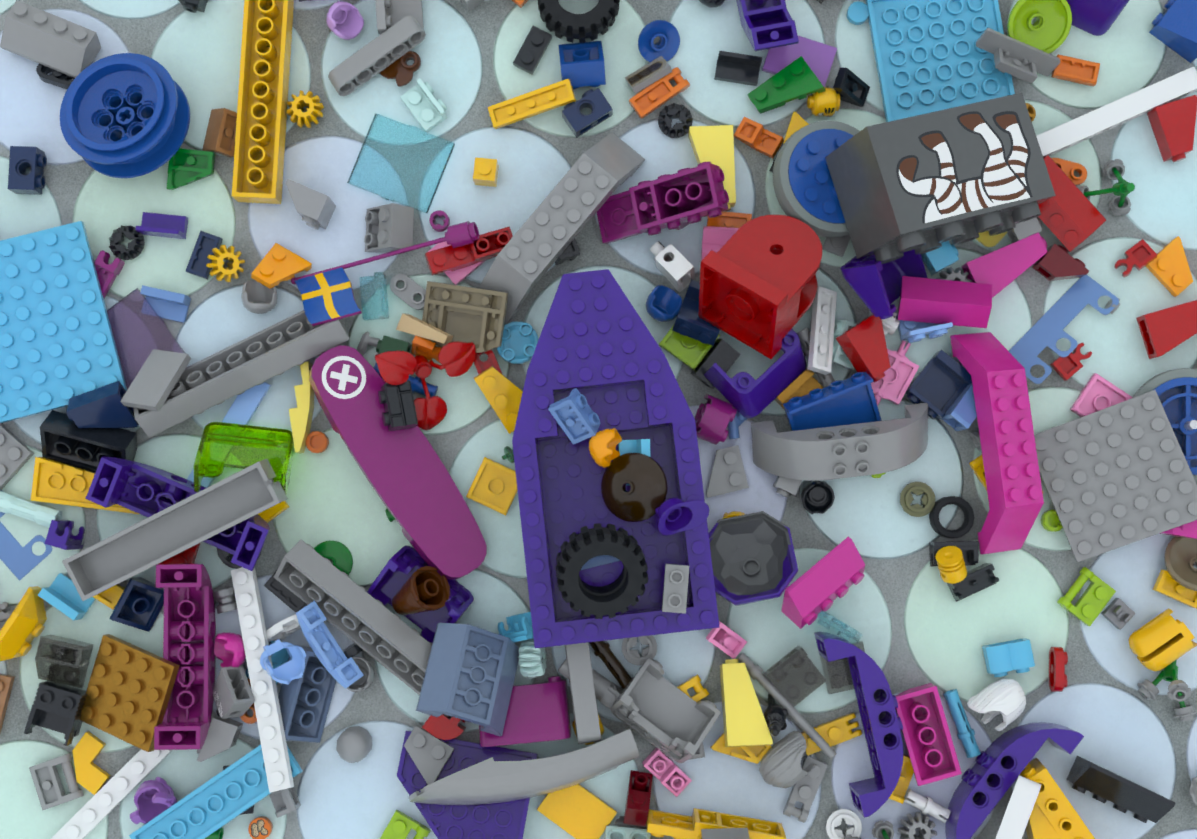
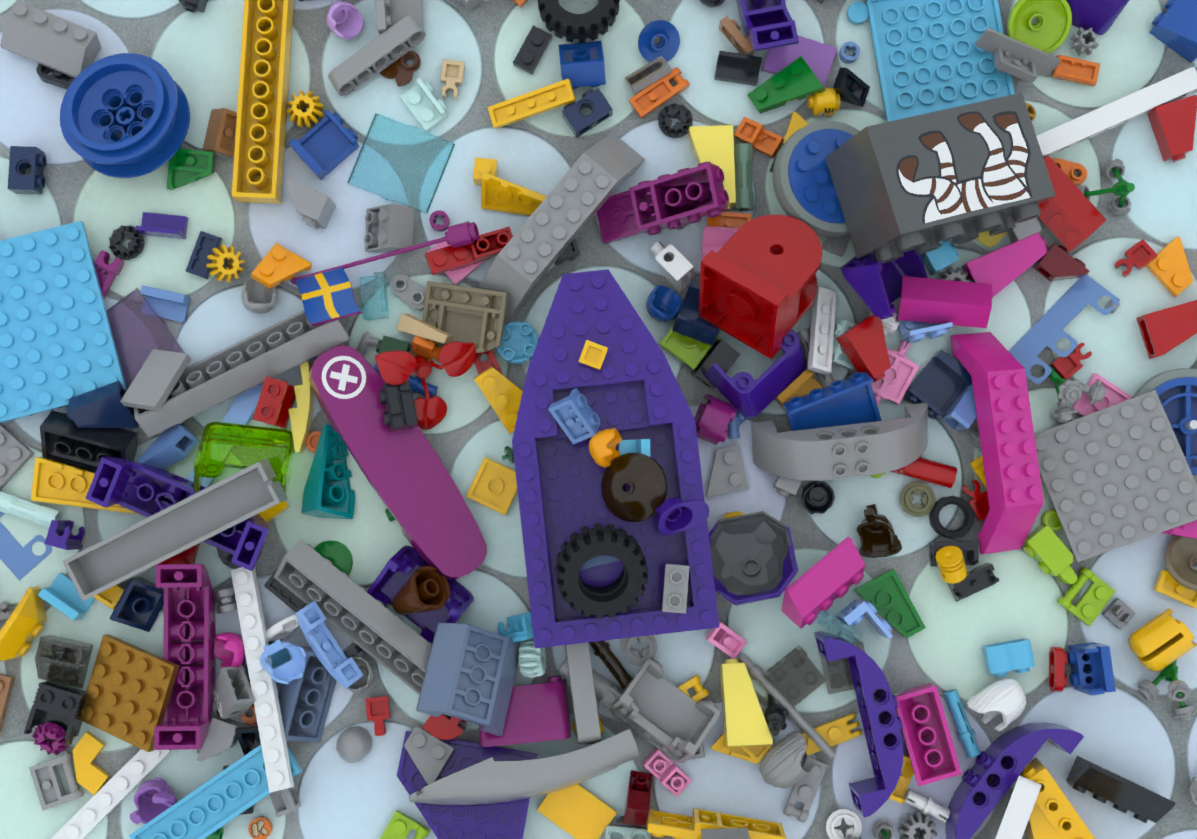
none -> magenta gear [32,722,67,755]
none -> medium blue slope [136,423,200,470]
none -> black slope [235,722,261,756]
none -> red panel [253,376,296,429]
none -> blue panel [288,110,360,180]
none -> teal wedge [301,424,355,519]
none -> red plate [365,696,391,736]
none -> tan plate [440,59,465,100]
none -> yellow wing [481,172,547,216]
none -> yellow plate [578,340,608,370]
none -> medium nougat plate [719,16,754,56]
none -> sand green axle [734,143,754,212]
none -> light blue bracket [836,599,893,639]
none -> medium blue bush [839,42,860,64]
none -> green wing [853,569,926,638]
none -> dark brown helmet [856,504,902,558]
none -> red piece [890,457,957,488]
none -> red plate [961,480,990,521]
none -> lime hinge [1023,525,1078,585]
none -> light grey plant [1043,365,1106,423]
none -> blue piece [1067,642,1116,696]
none -> light grey gear [1071,28,1099,55]

